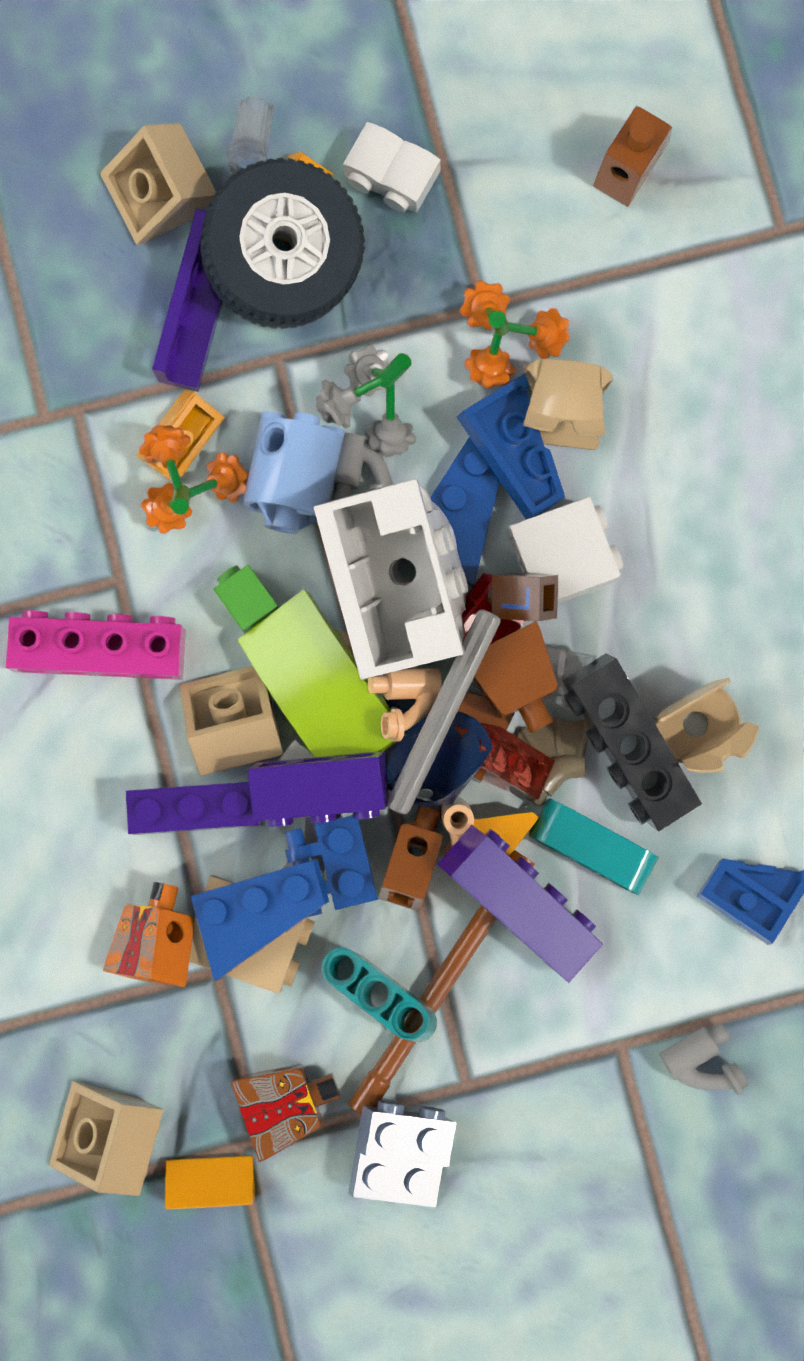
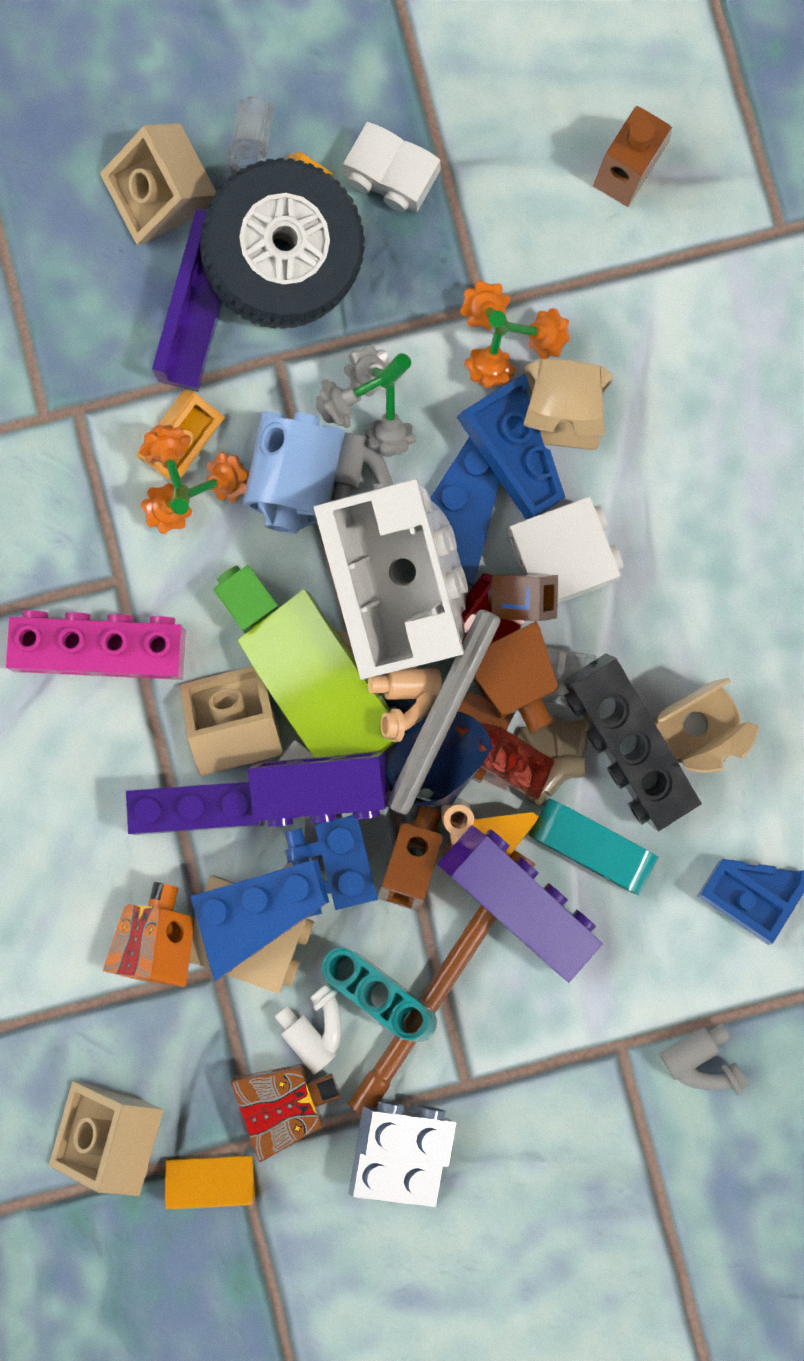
none -> white plant [274,983,341,1075]

